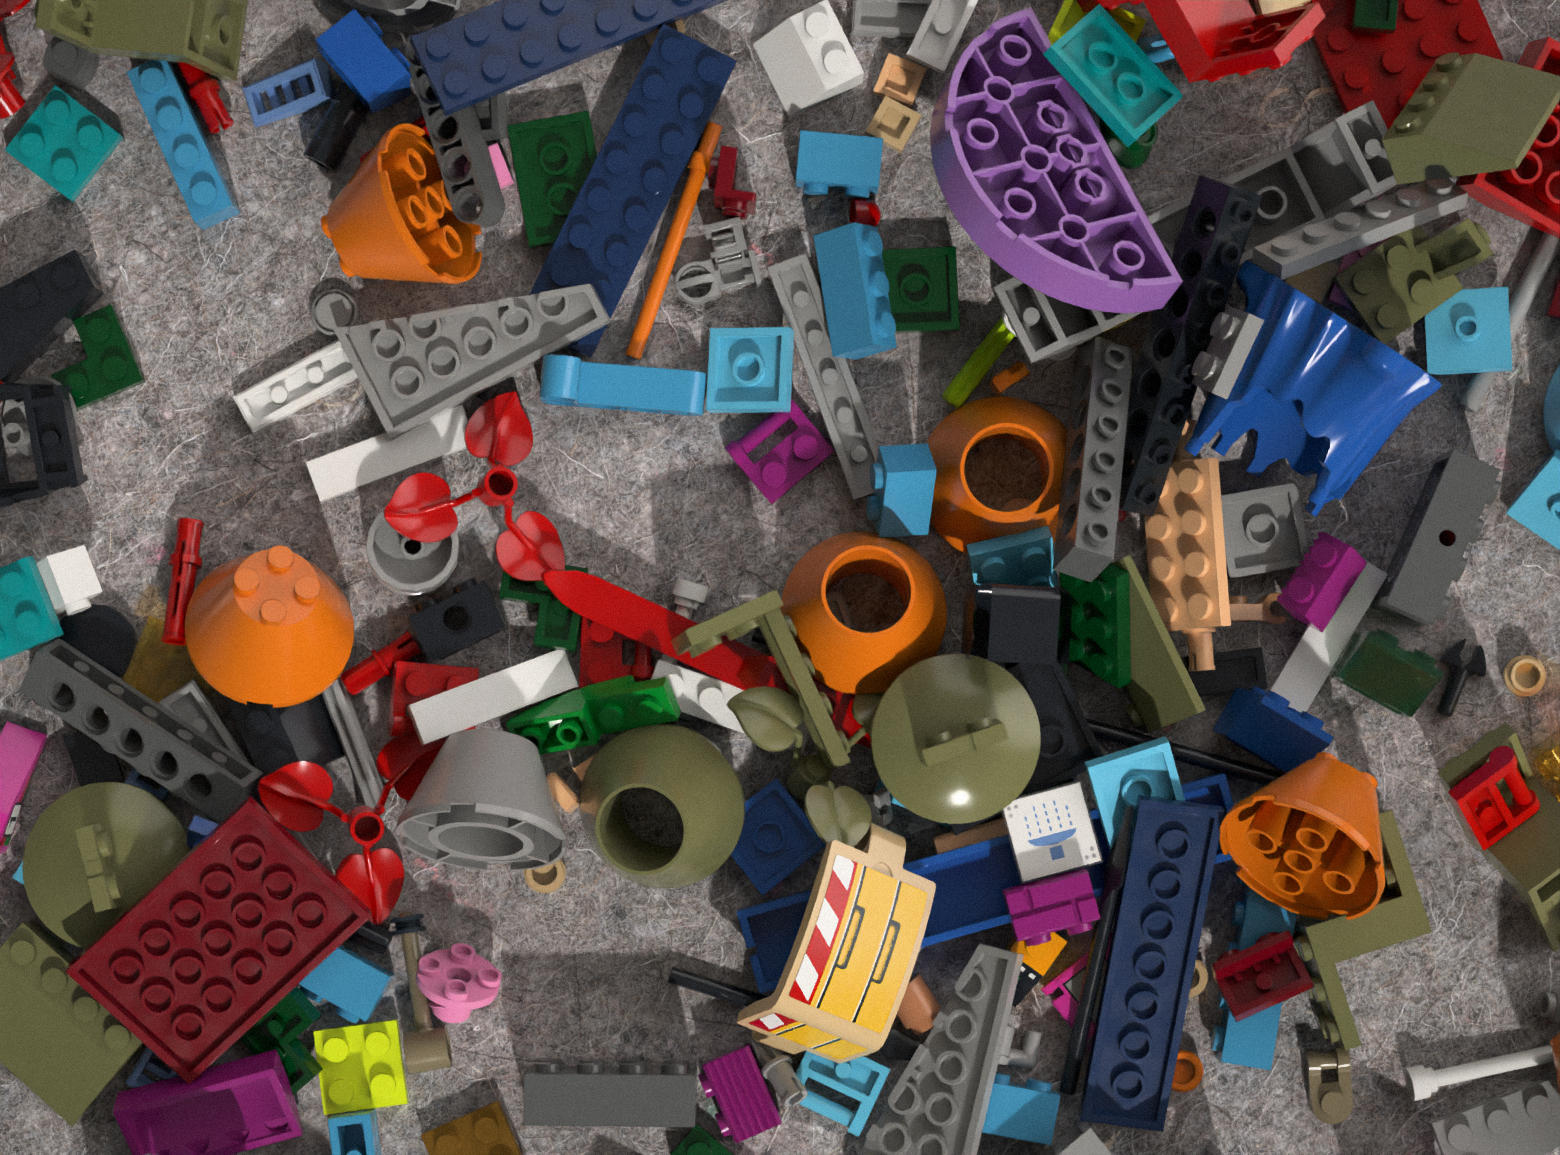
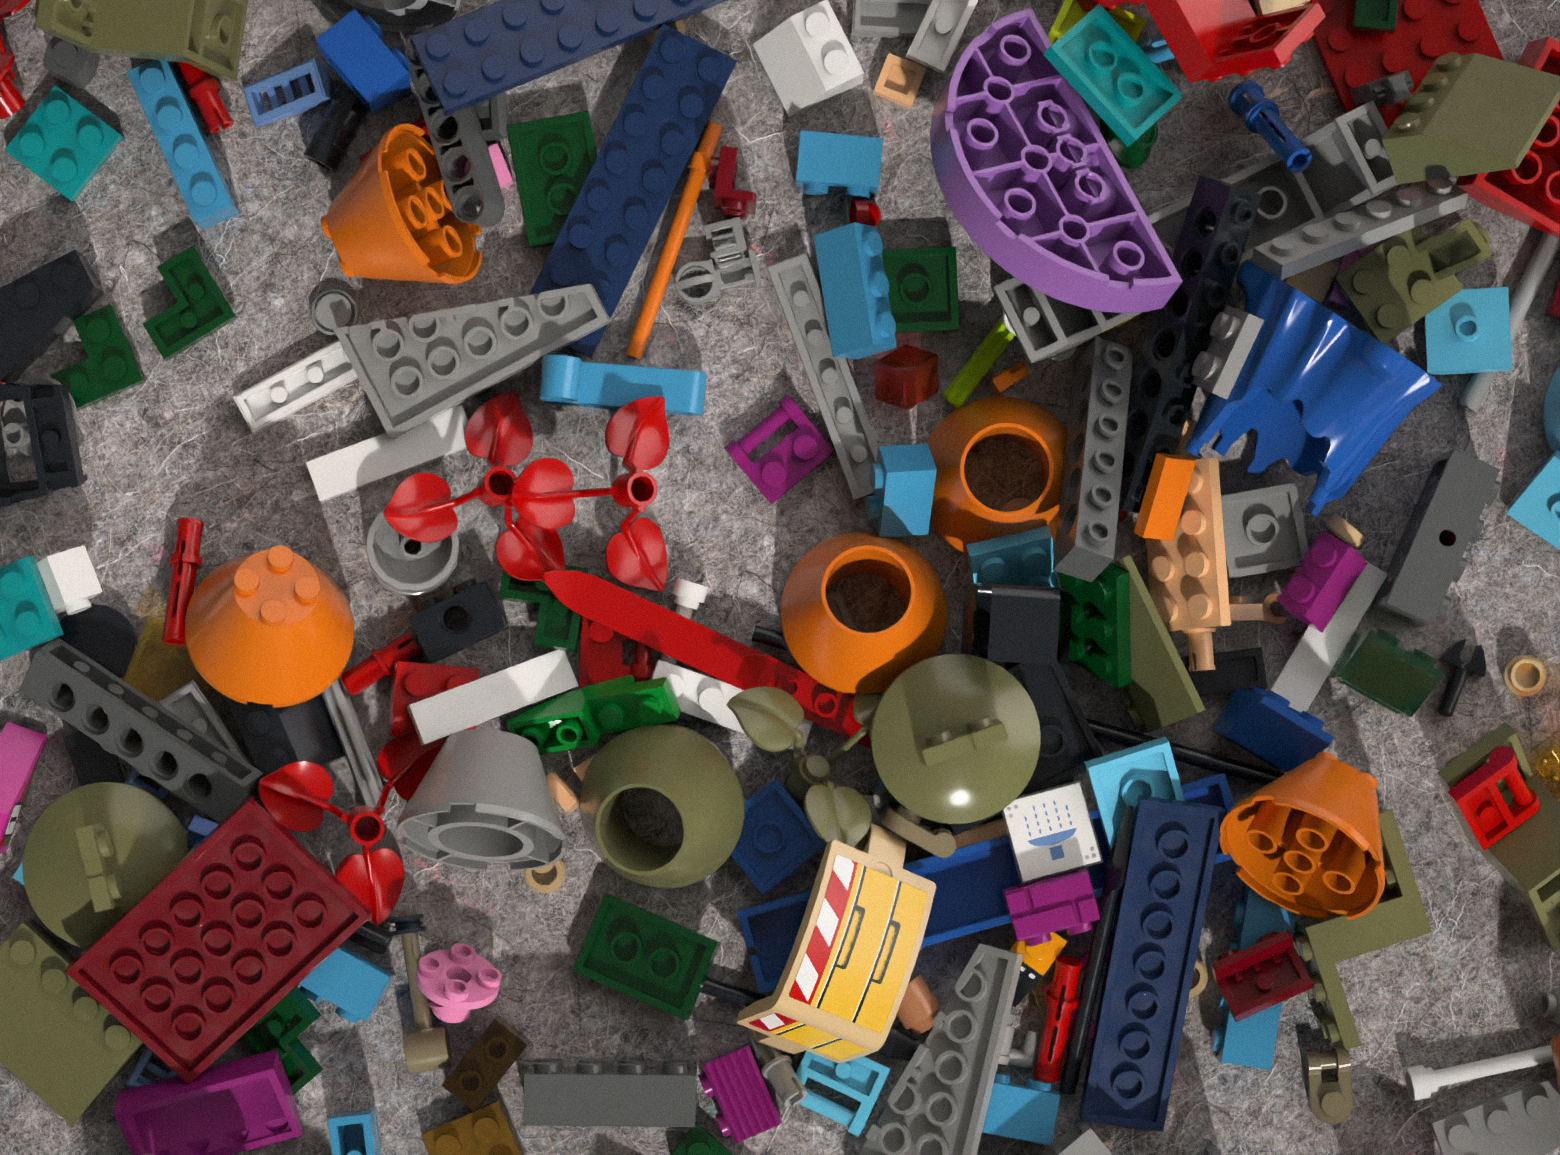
neon yellow plate [313,1019,409,1115] -> none
olive bracket [671,589,851,770] -> none
medium azure plate [706,327,794,413] -> none
tan plate [865,95,922,154] -> none
orange tile [1171,1049,1203,1092] -> none
none -> dark green plate [143,246,237,361]
none -> dark brown brick [441,1015,531,1112]
none -> red plant [510,396,670,592]
none -> dark green plate [572,893,721,1021]
none -> clear red panel [874,344,939,410]
none -> dark tan plate [881,804,957,858]
none -> red pin [1033,955,1083,1083]
none -> orange tile [1133,453,1196,540]
none -> blue pin [1228,80,1312,173]
none -> tan tile [1325,512,1367,550]
none -> dark grey hinge [1350,70,1414,107]

